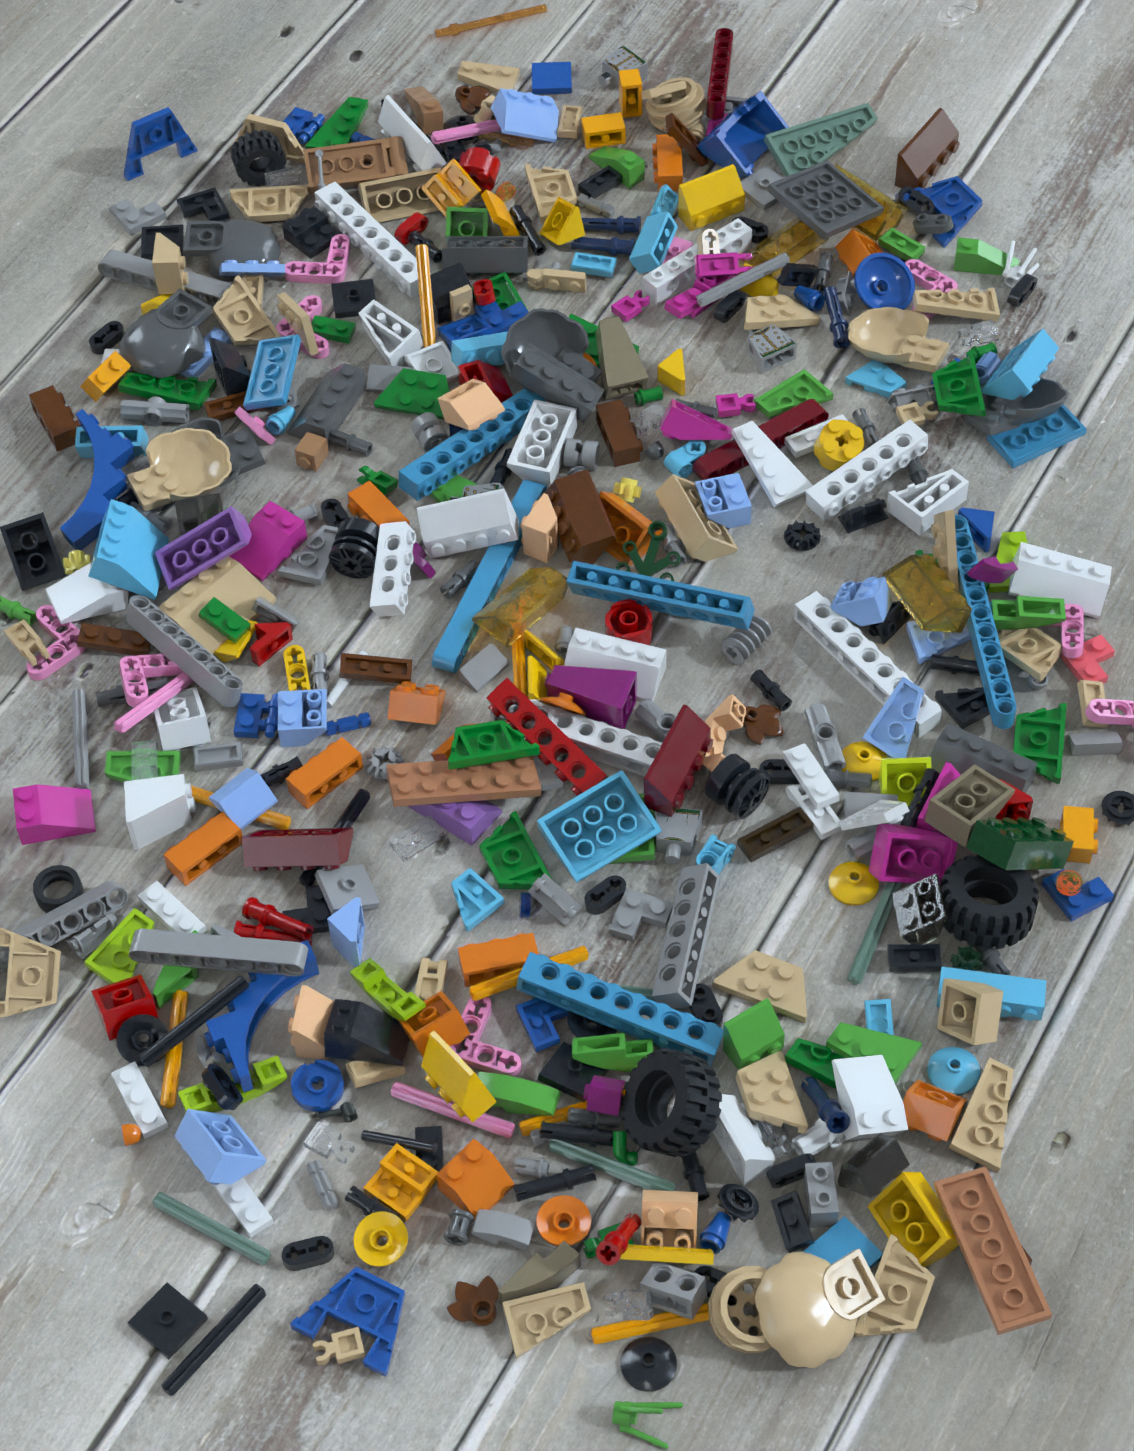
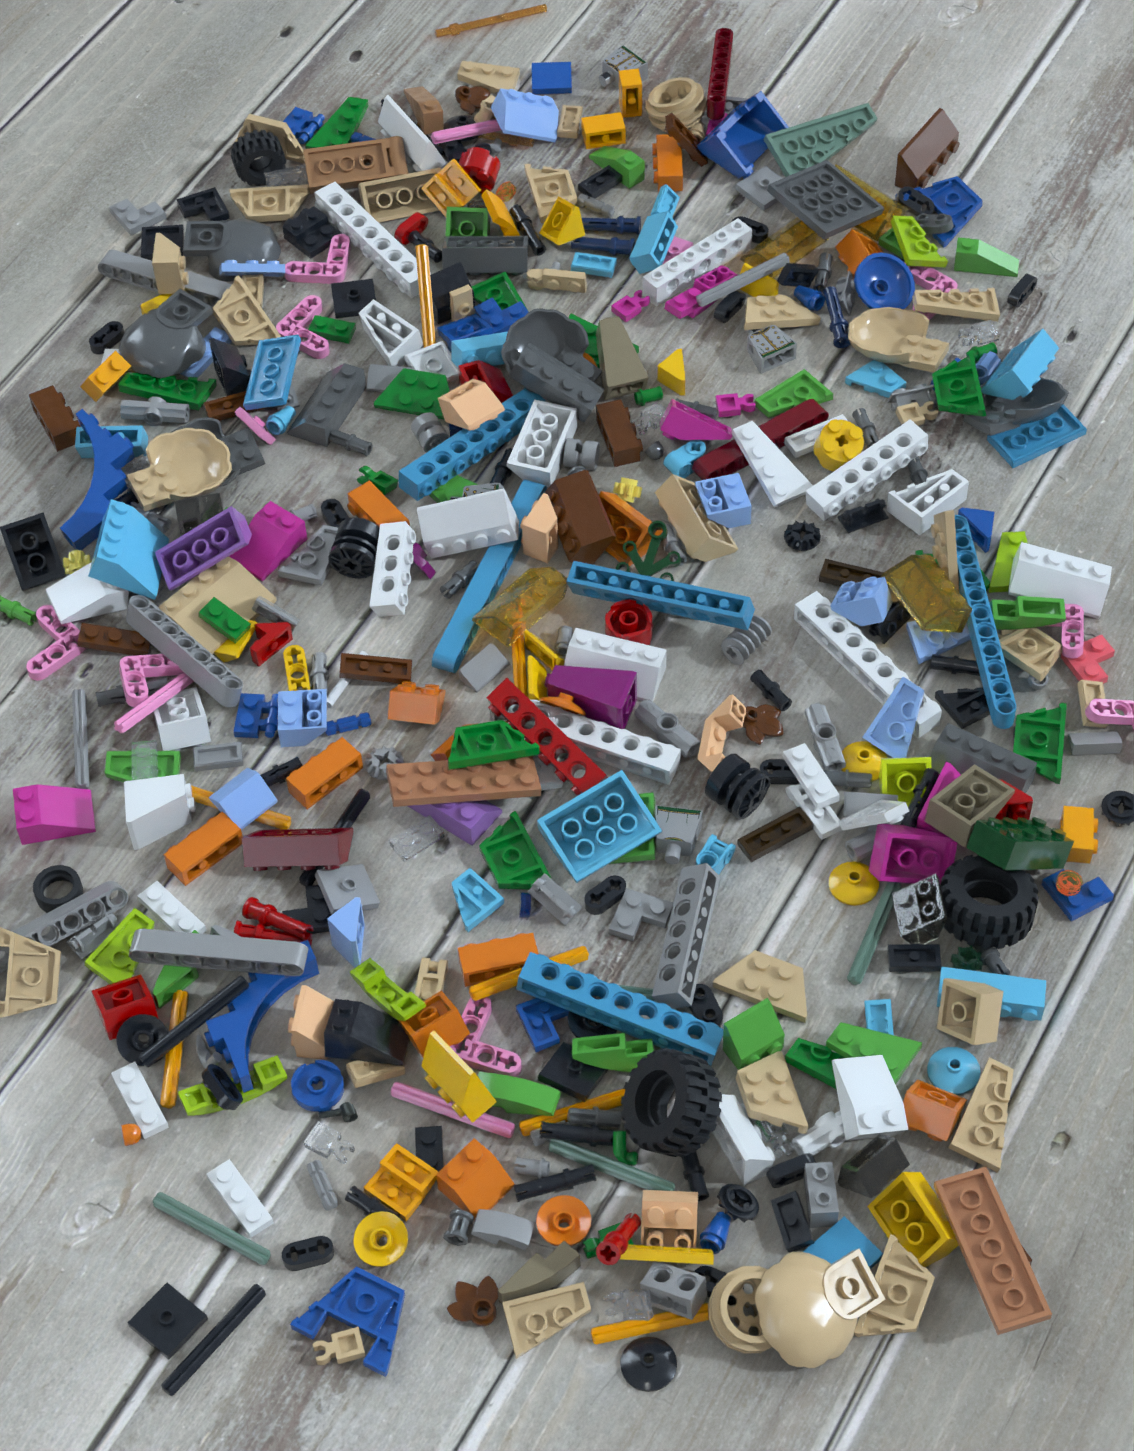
tan hinge [3,619,50,667] -> none
blue wing [123,107,197,181] -> none
light blue slope [174,1109,267,1185] -> none
tan wing [277,292,319,356] -> none
medium nougat brick [295,432,329,472] -> none
light grey hinge [315,149,326,189] -> none
black bar [361,1130,437,1153] -> none
red beam [473,279,495,305] -> none
magenta brick [583,1075,625,1116] -> none
bright green plant [612,1401,683,1449] -> none
tan plate [641,80,687,99] -> none
dark red slope [643,704,713,817] -> none
yellow slope [678,164,745,231] -> none
dark pink hinge [694,252,753,278] -> none
tan beam [697,229,720,255] -> none
dark blue pin [801,1077,850,1134] -> none
magenta slope [967,556,1018,583] -> none
white plant [1002,240,1039,288] -> none
none -> dark brown plate [819,559,893,589]
none -> lime wing [891,216,948,268]

